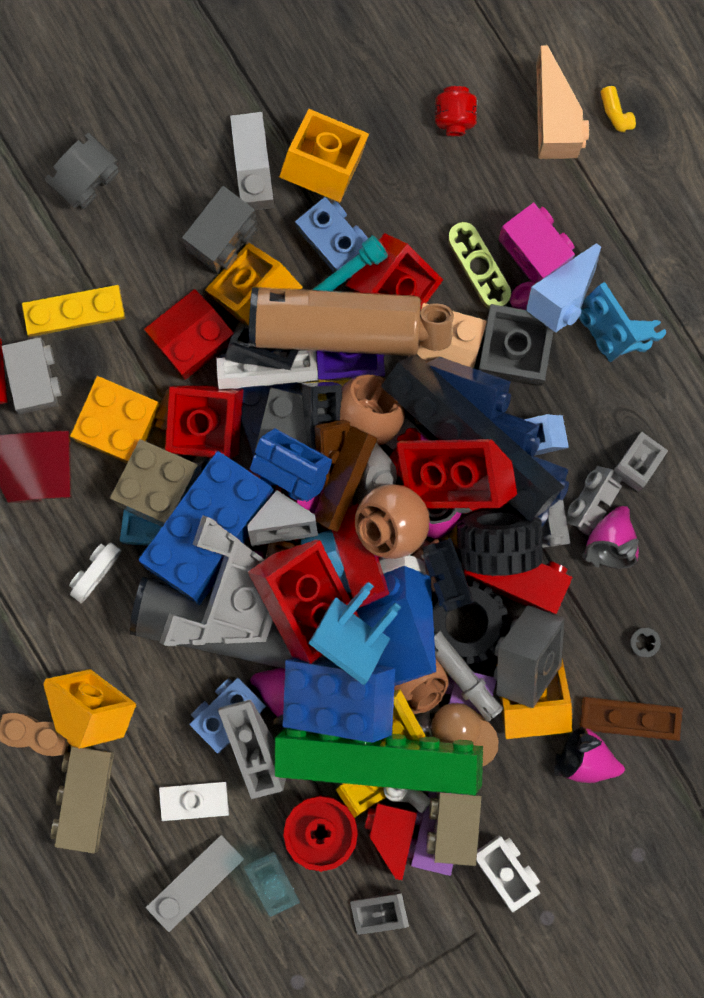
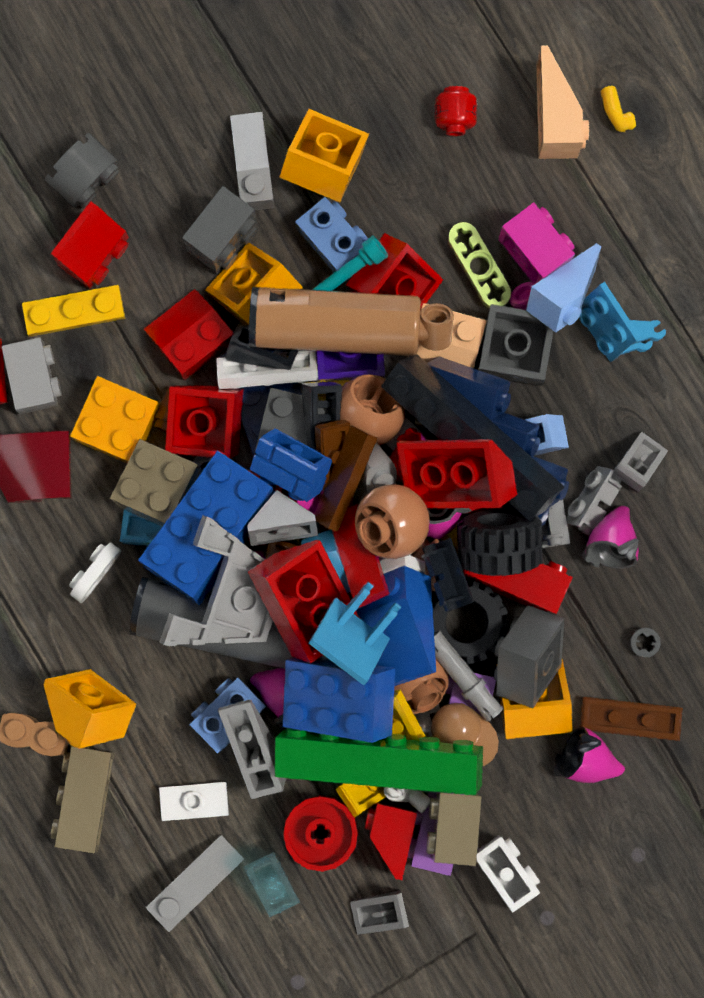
none -> red slope [51,201,129,289]

